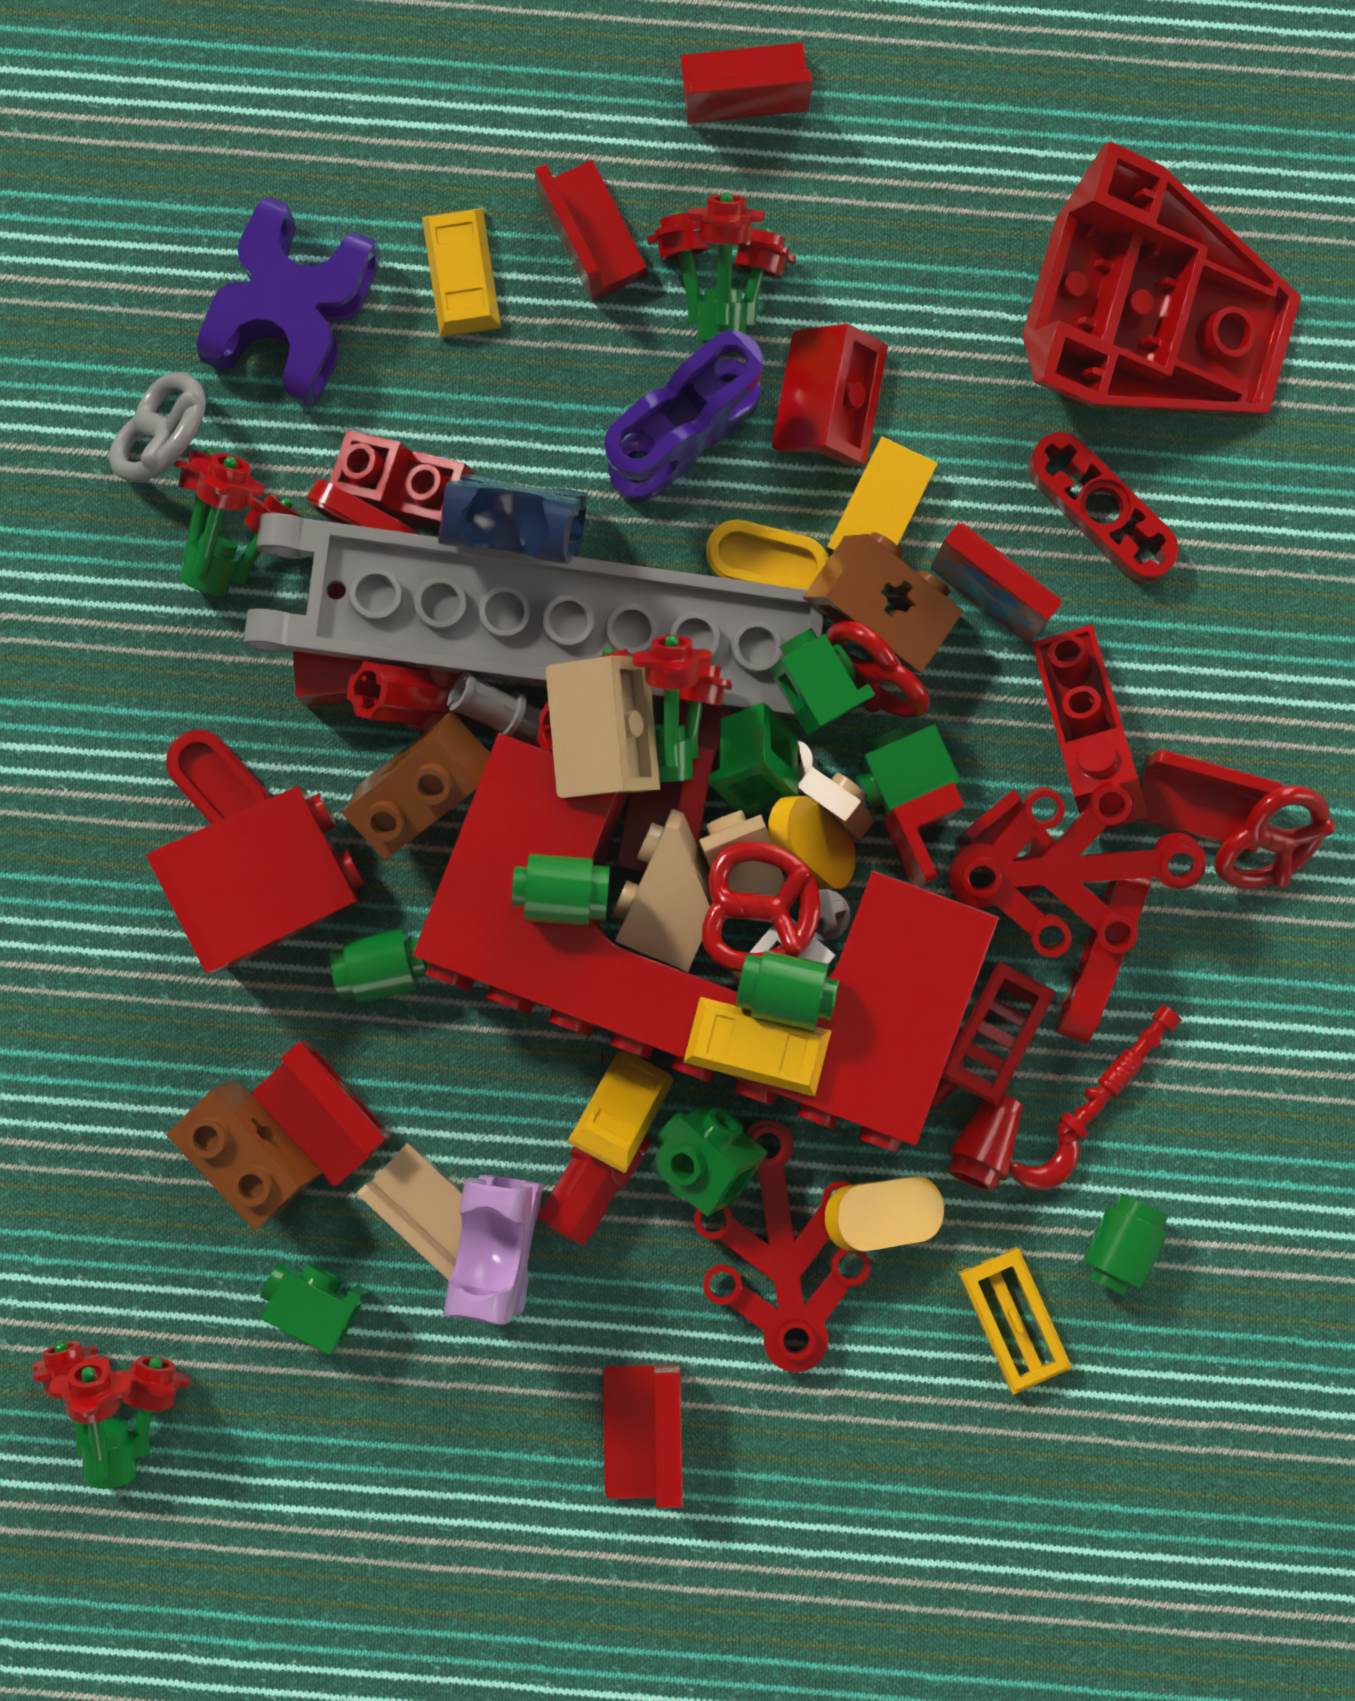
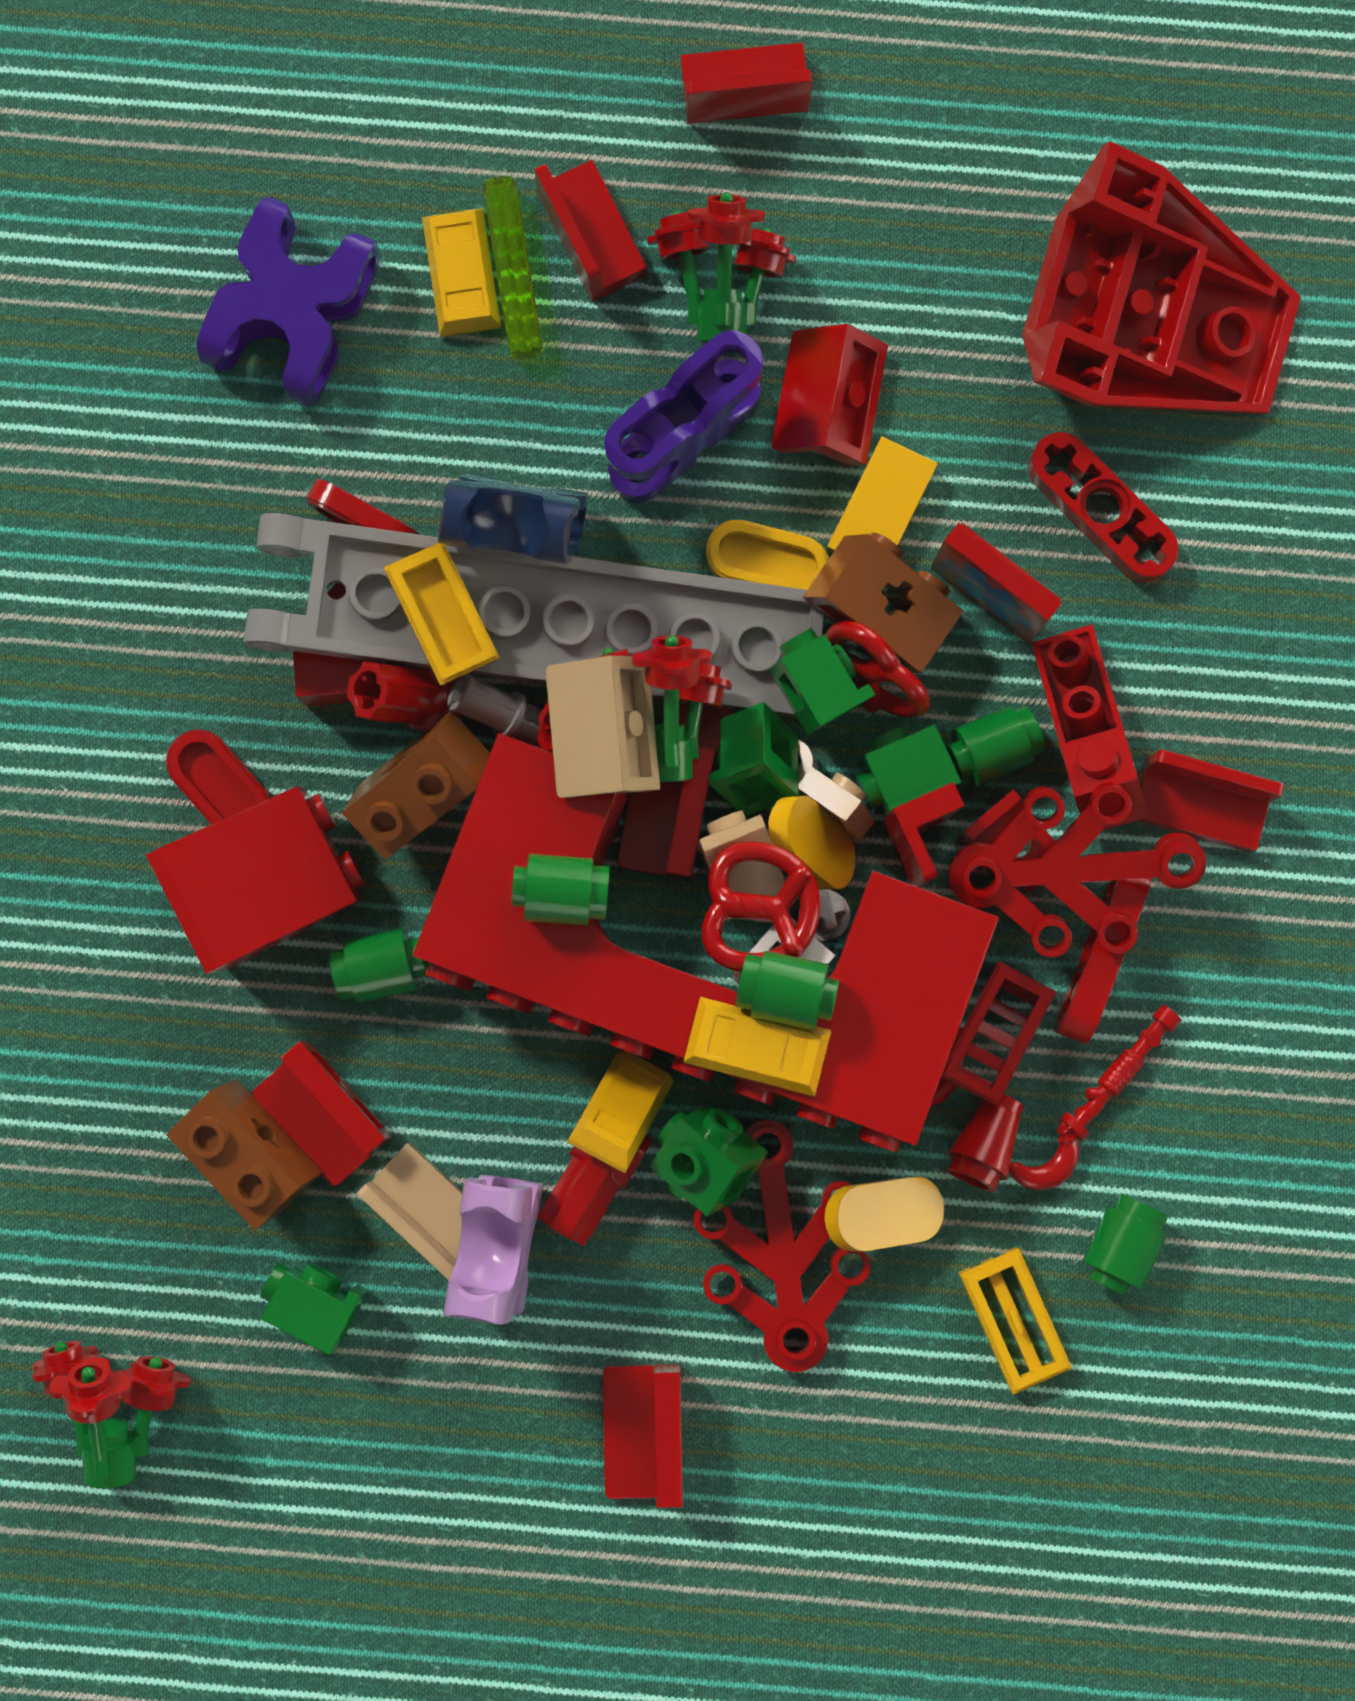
light grey piece [109,372,206,481] -> none
plant [174,448,302,597] -> none
red slope [329,430,475,526] -> none
tan slope [612,809,713,972] -> none
red piece [1215,785,1335,889] -> none
none -> yellow tile [383,543,500,686]
none -> clear neon green axle [483,175,543,359]
none -> green brick [945,706,1045,788]

